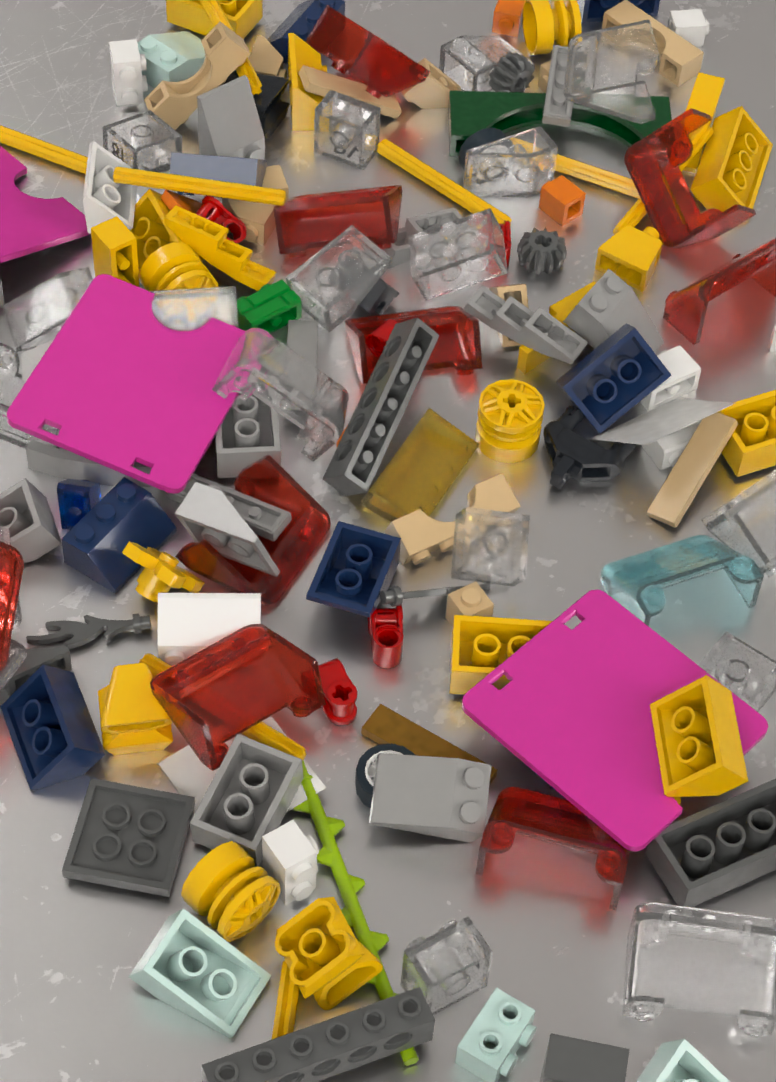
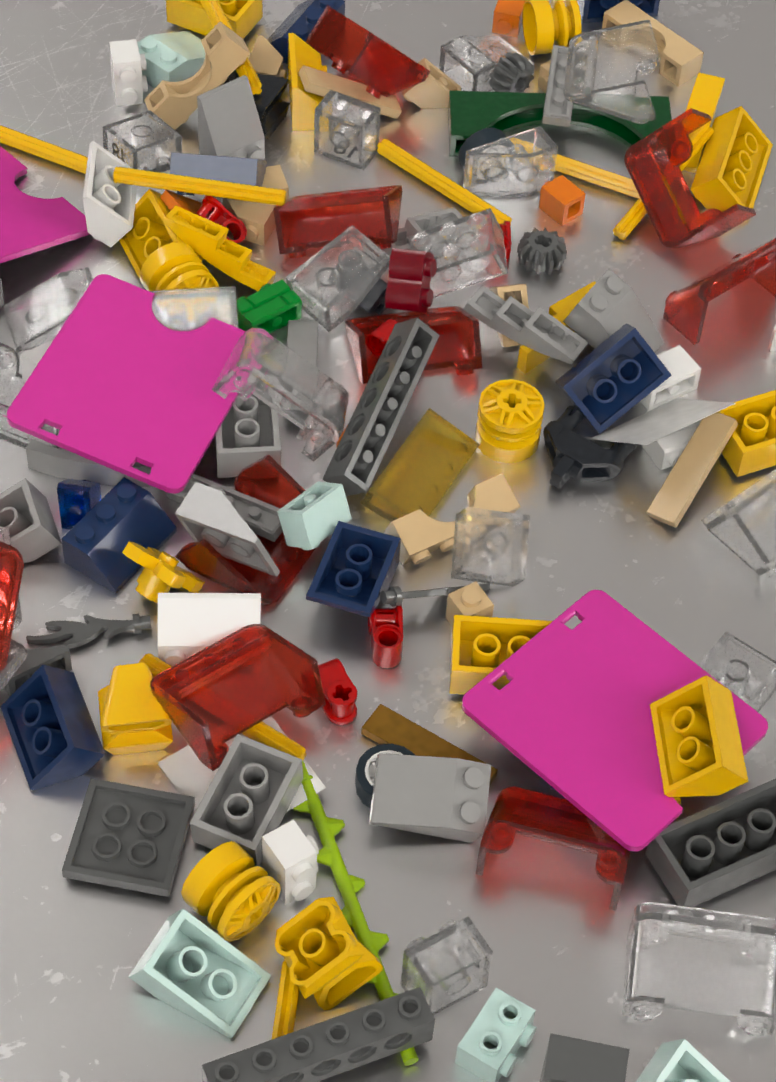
yellow brick [91,216,140,287] -> none
yellow torso [595,226,663,292] -> none
clear light blue windscreen [600,535,764,626] -> none
white brick [667,9,709,47] -> none
none -> light aqua brick [277,481,352,550]
none -> dark red brick [385,248,437,313]

